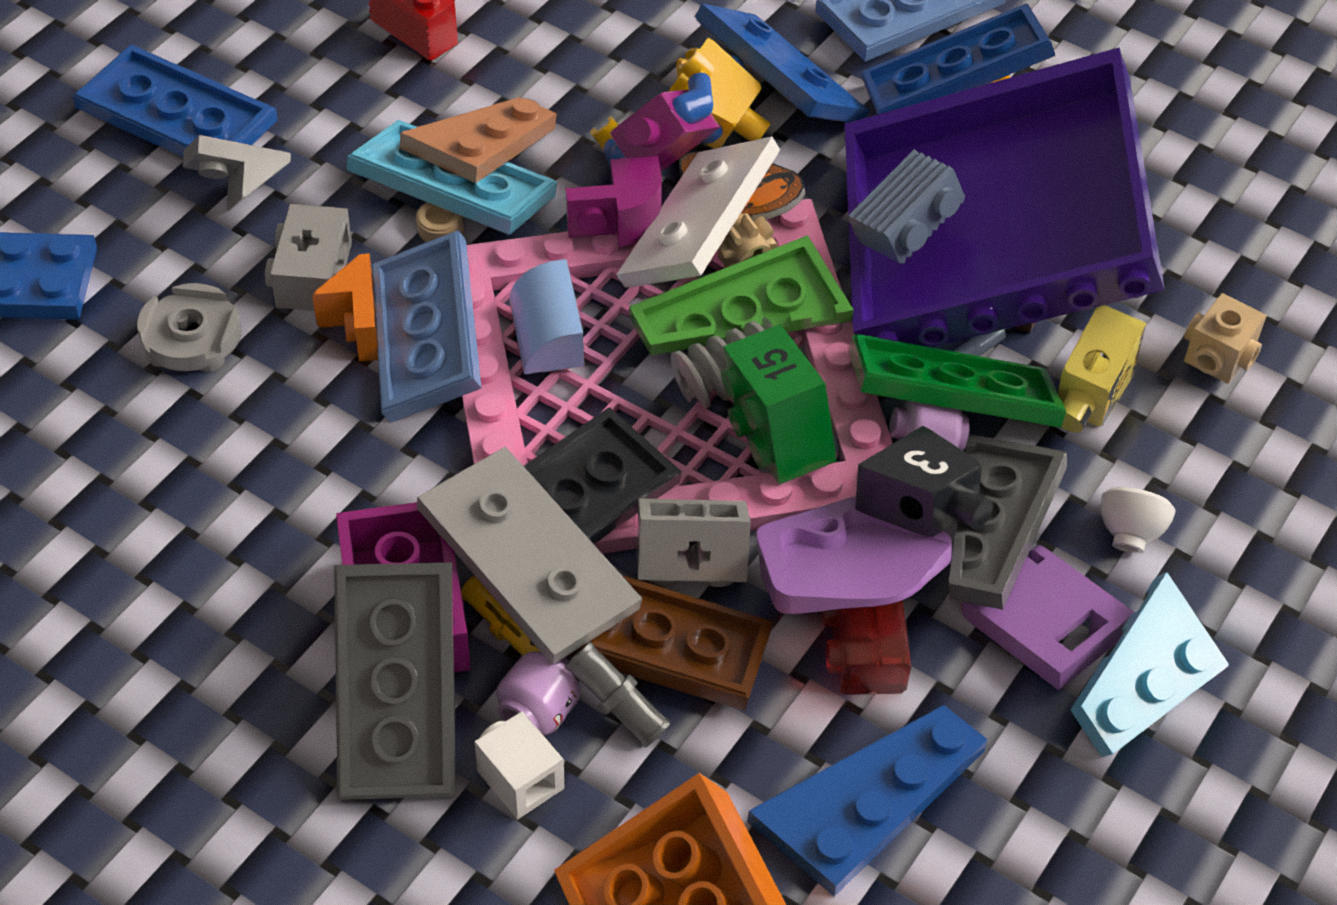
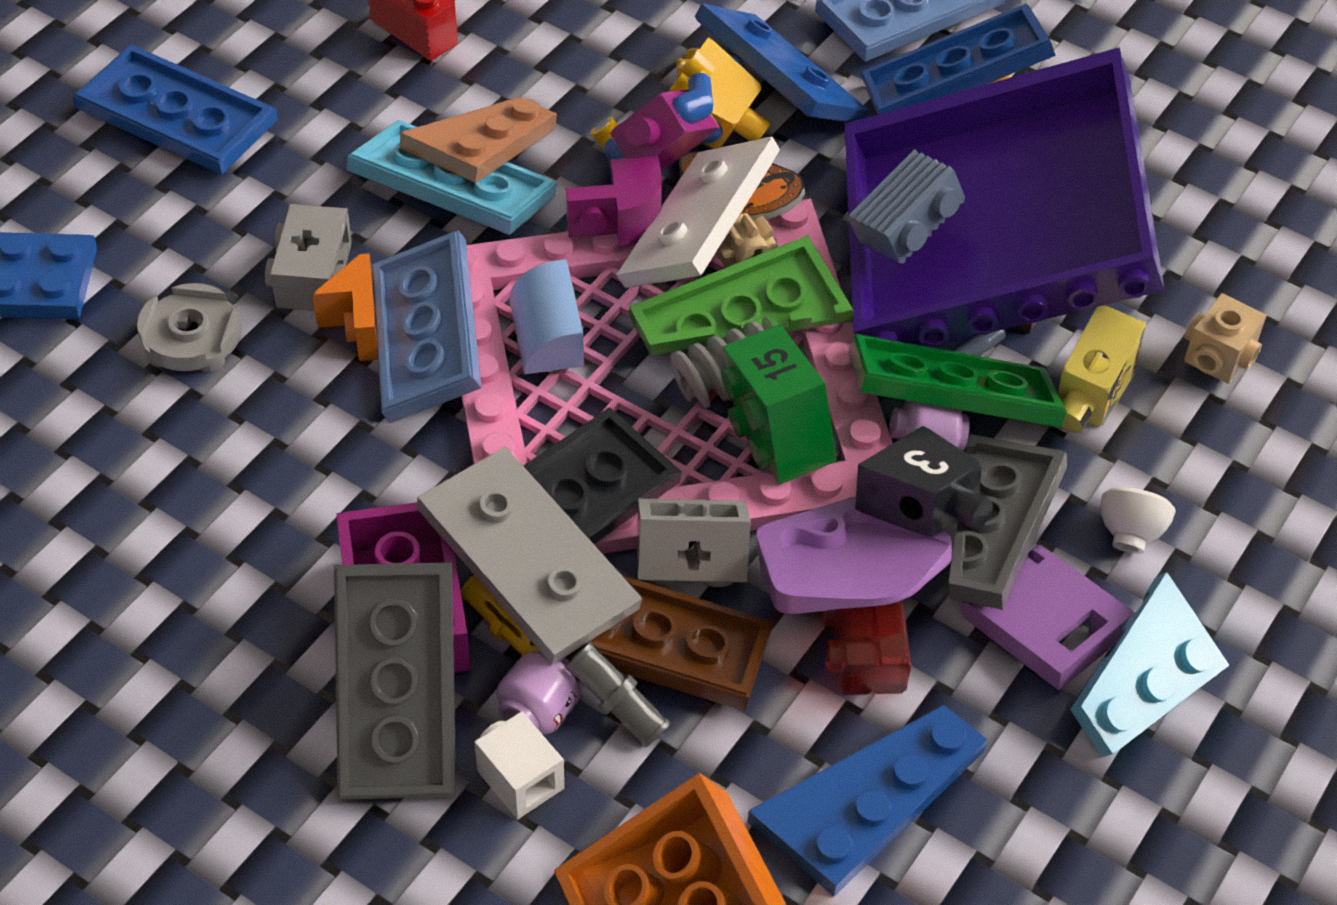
light grey slope [183,135,291,211] -> none
tan tile [416,202,464,242] -> none

